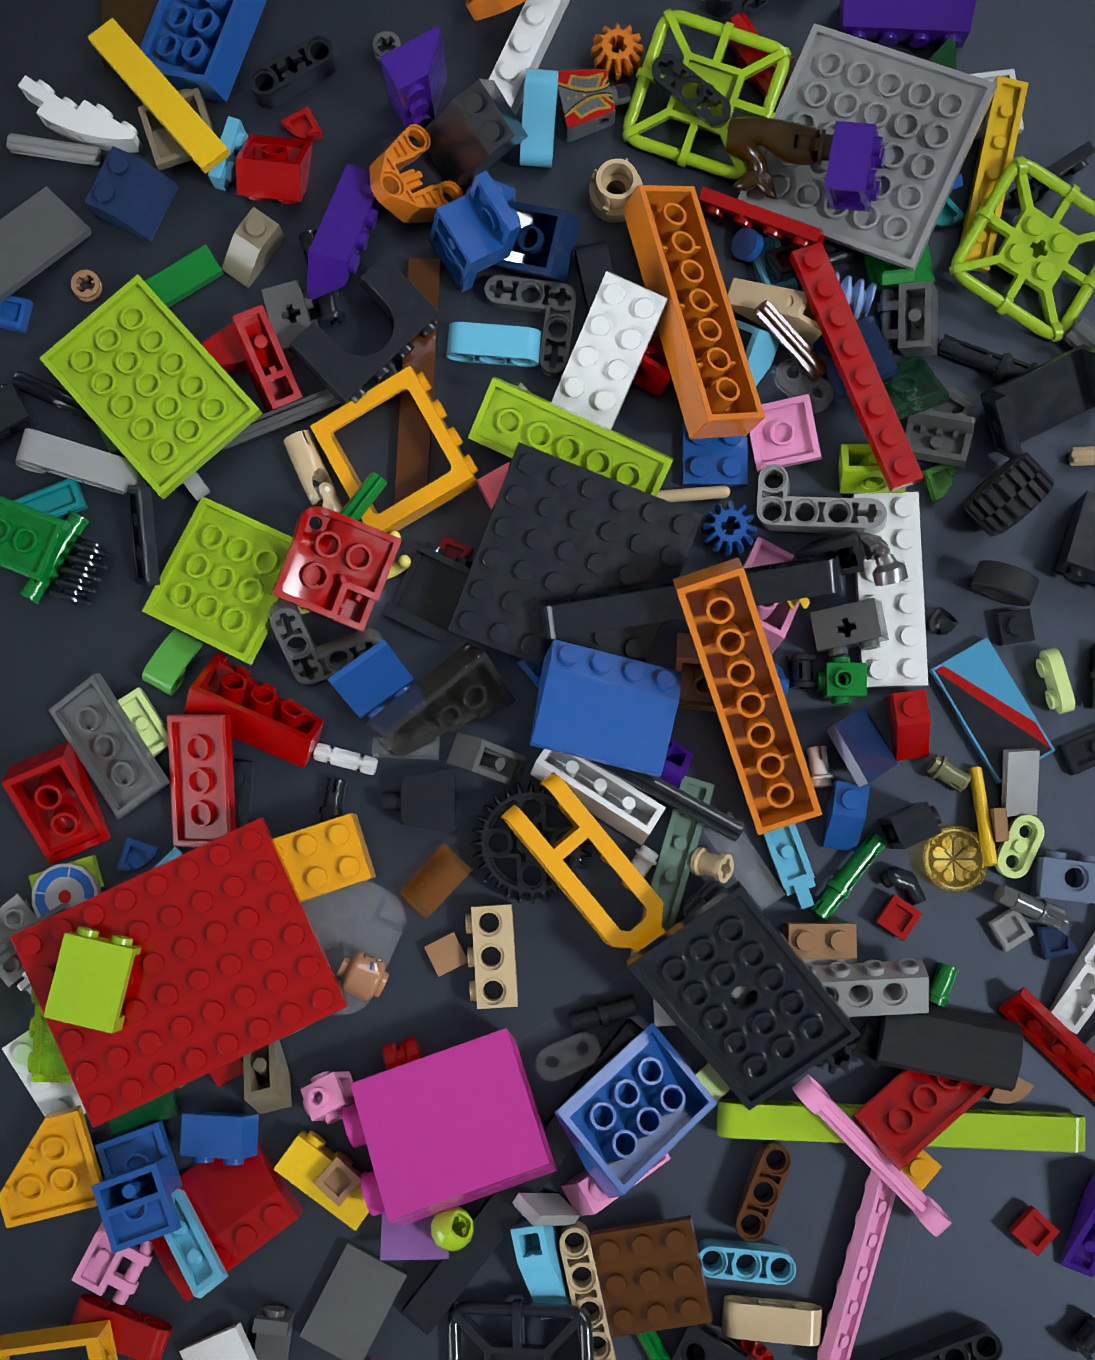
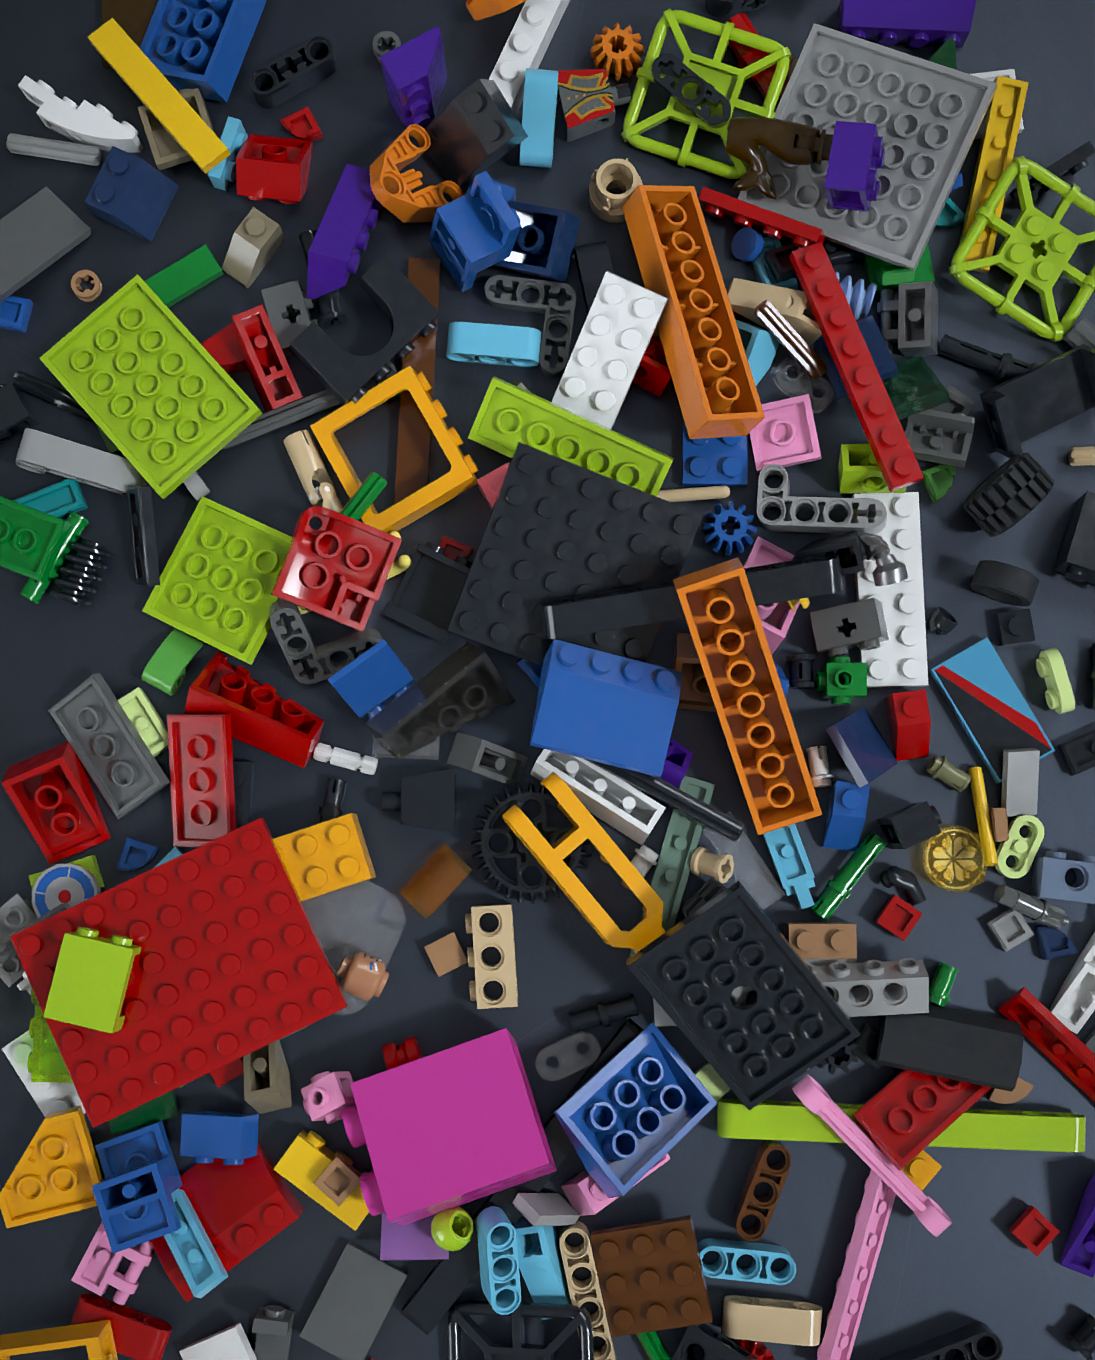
none -> medium azure beam [476,1206,521,1315]

